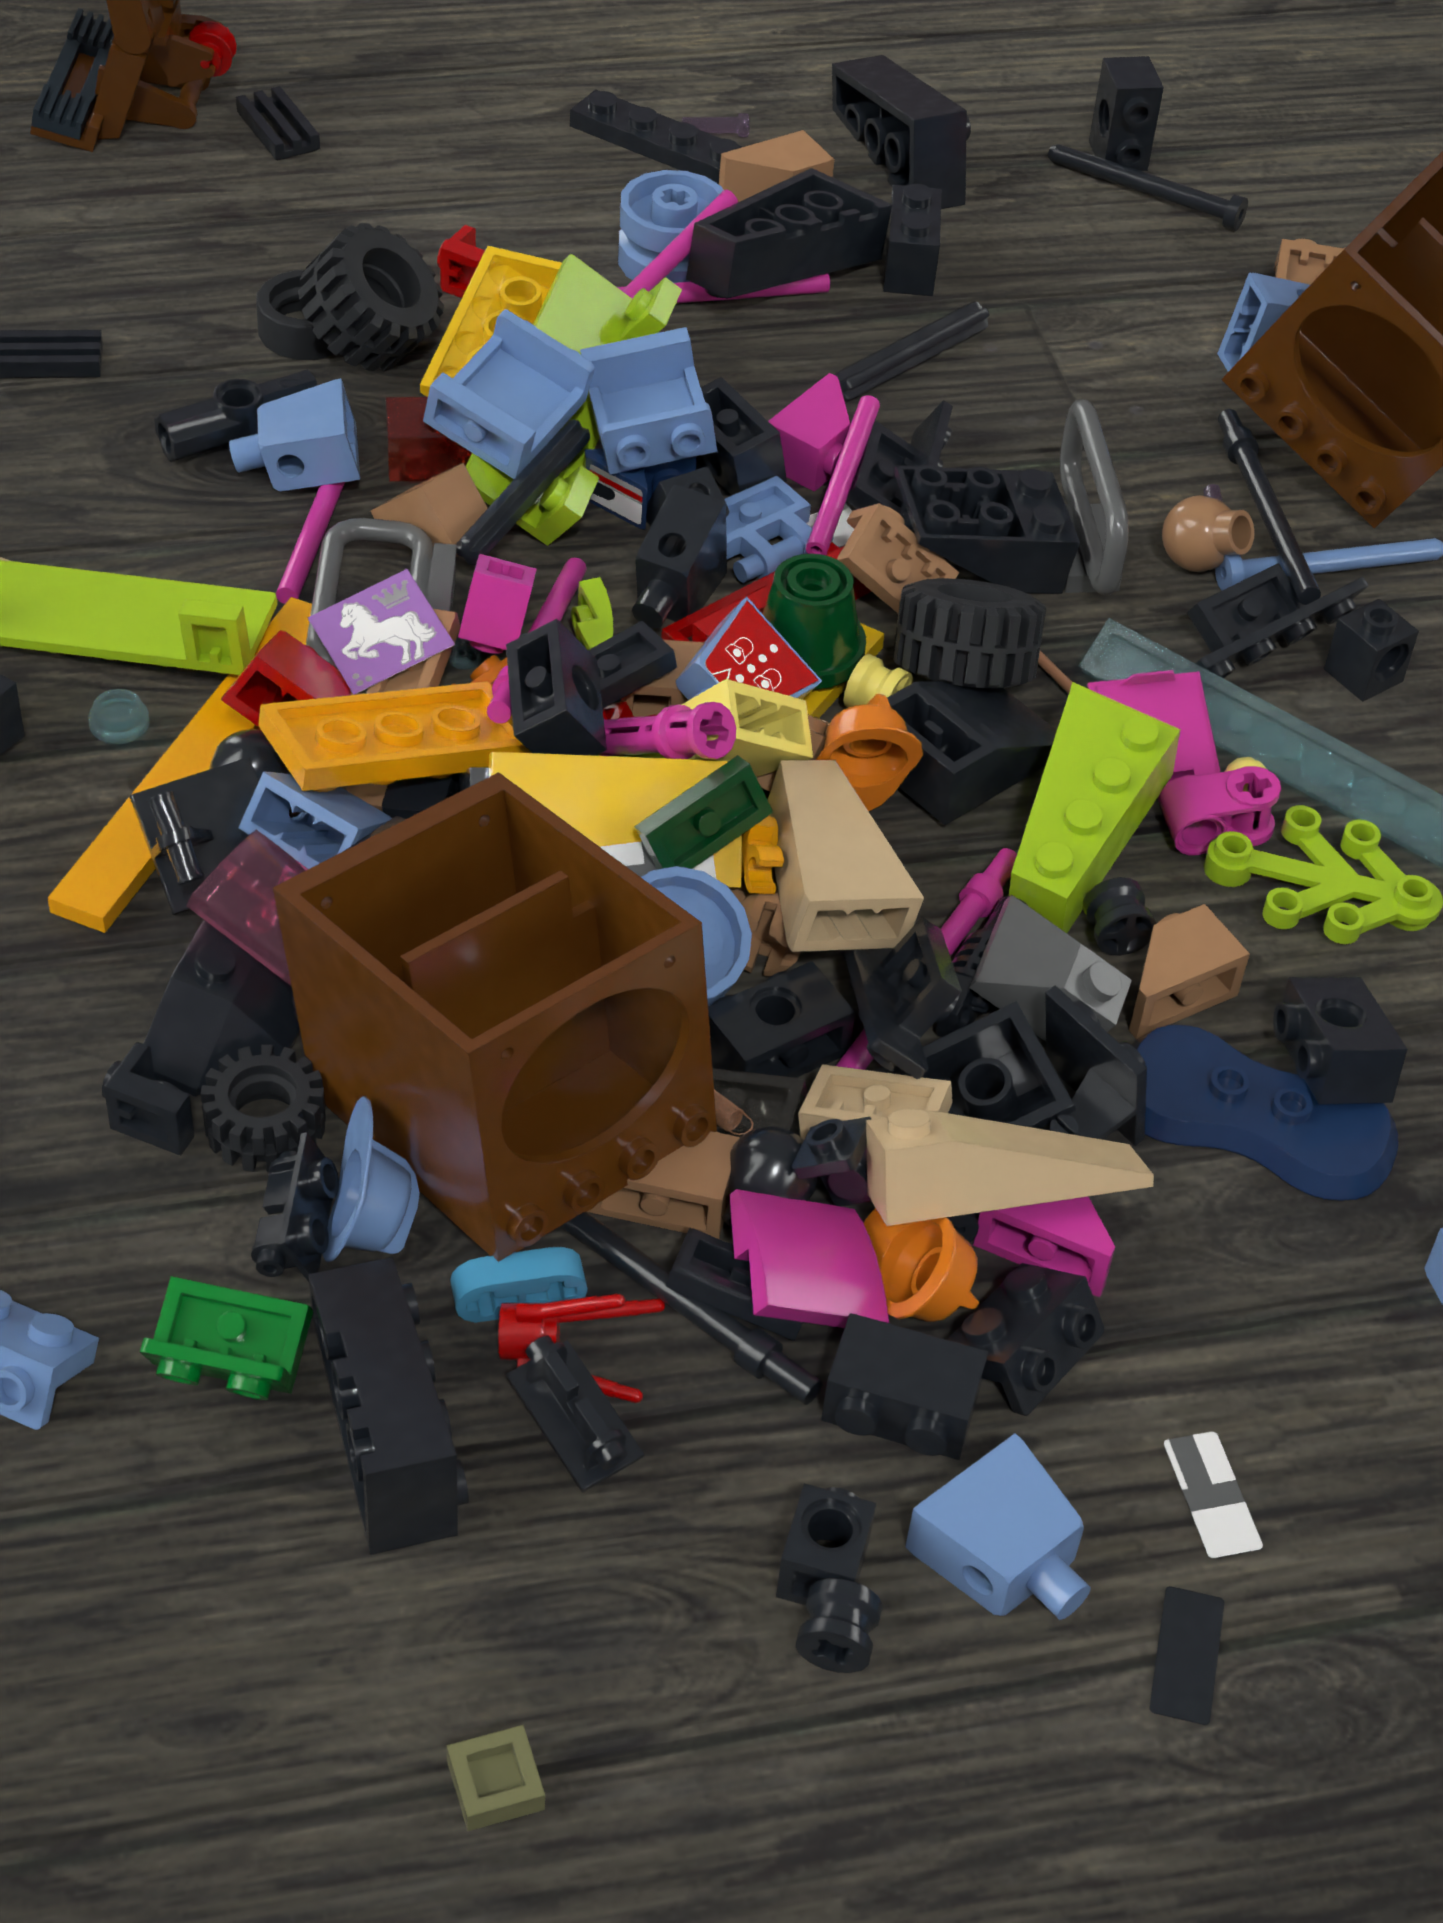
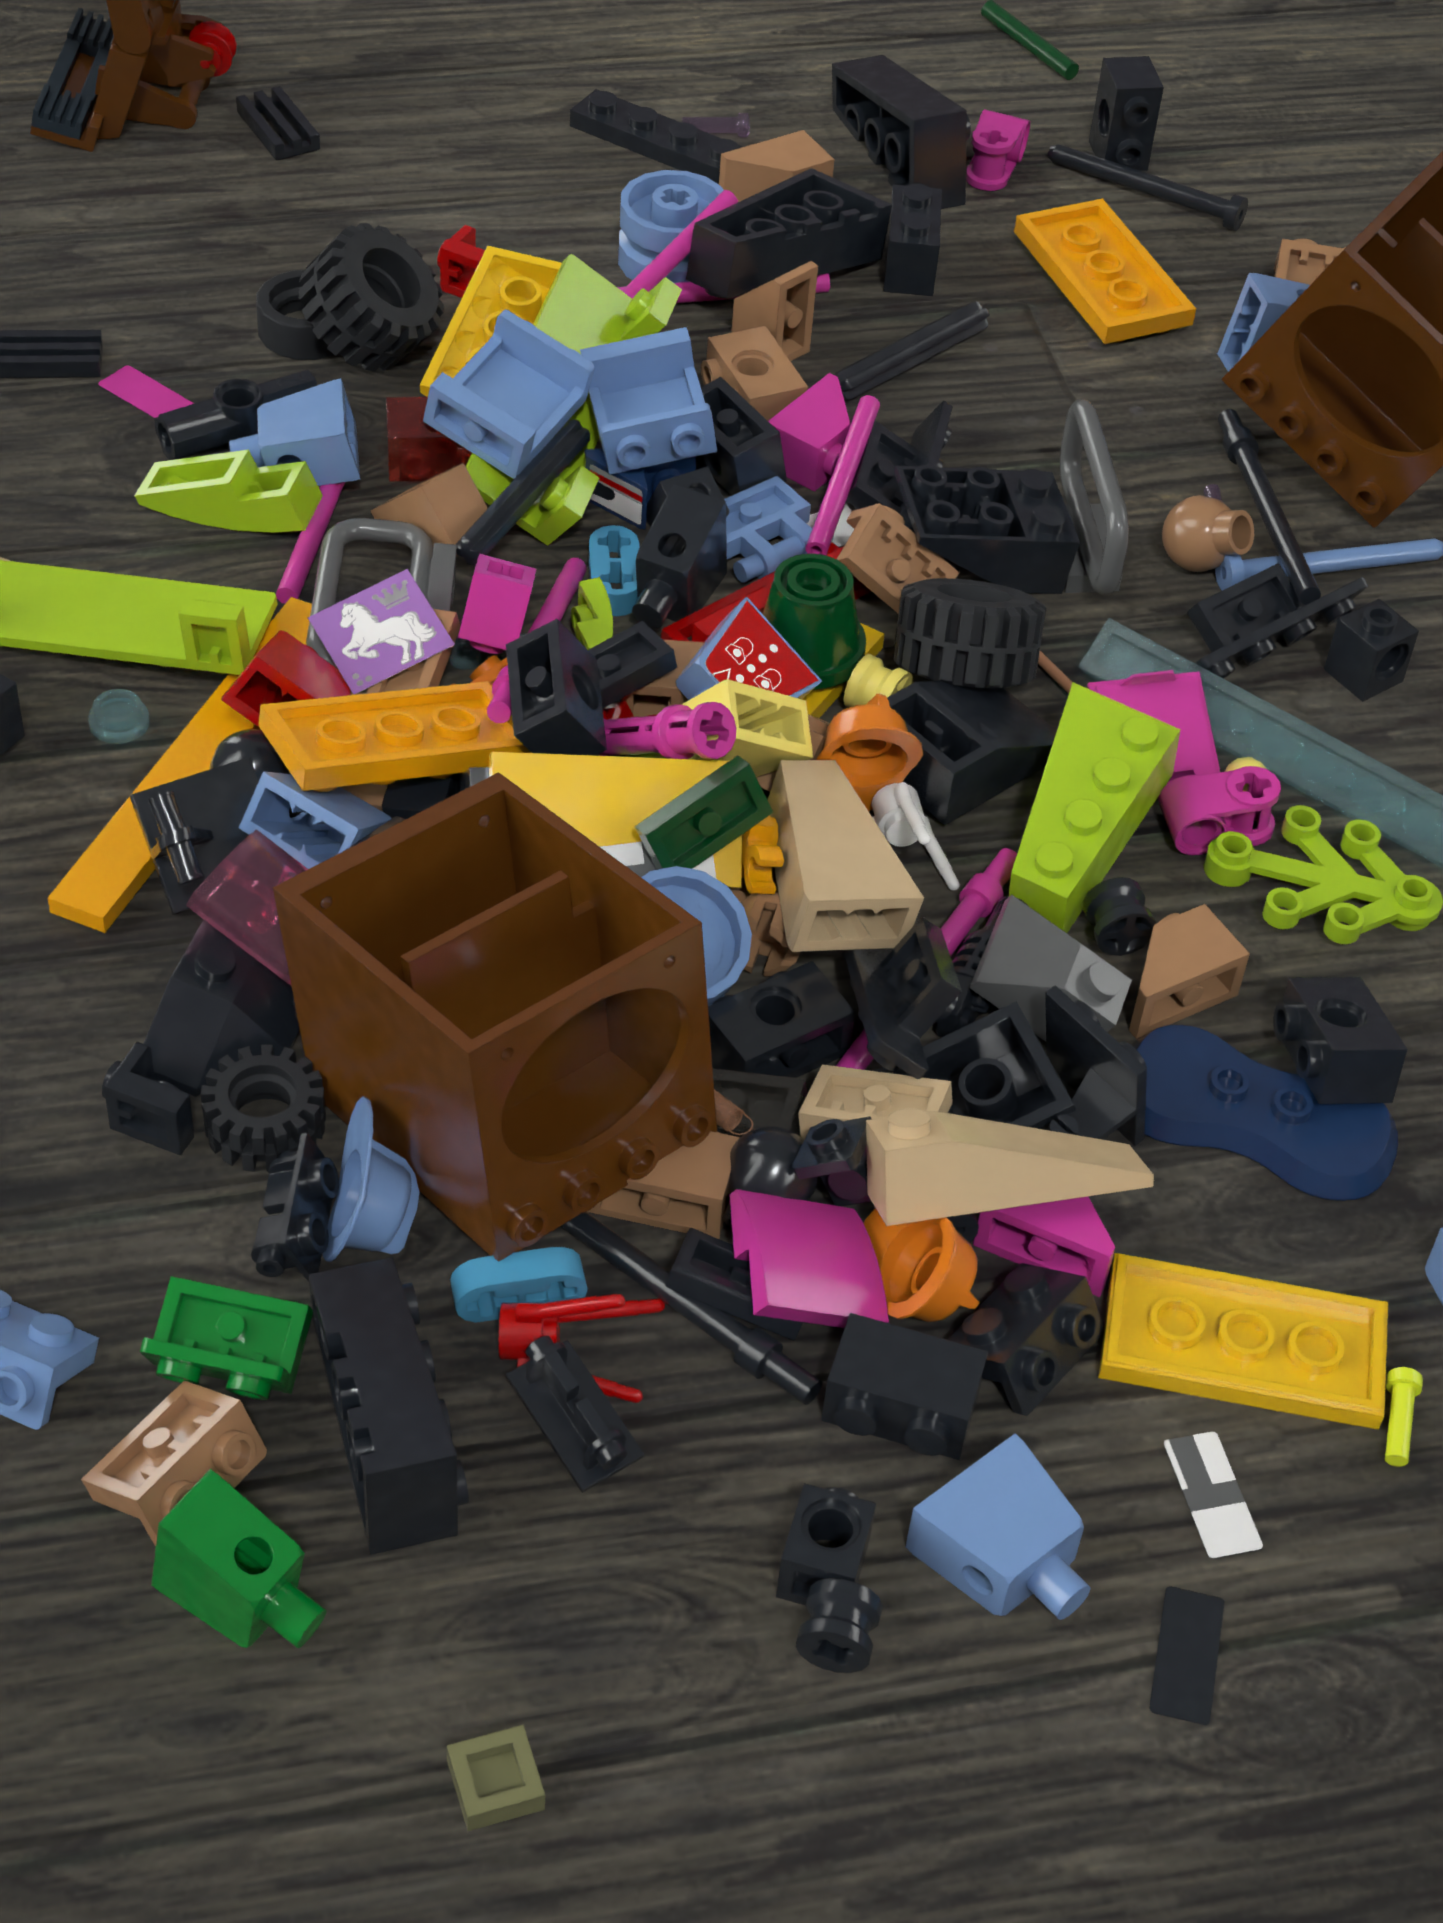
none -> medium nougat bracket [81,1381,267,1546]
none -> dark pink sticker [98,365,194,418]
none -> lime slope [134,449,323,533]
none -> green torso [151,1469,327,1648]
none -> dark azure beam [588,525,640,616]
none -> medium nougat brick [701,326,808,421]
none -> medium nougat slope [731,261,818,361]
none -> white plant [871,782,960,891]
none -> dark pink piece [966,109,1030,191]
none -> dark green bar [981,0,1079,80]
none -> light orange plate [1014,198,1196,344]
none -> yellow tile [1098,1253,1388,1430]
none -> neon yellow piece [1385,1367,1423,1467]

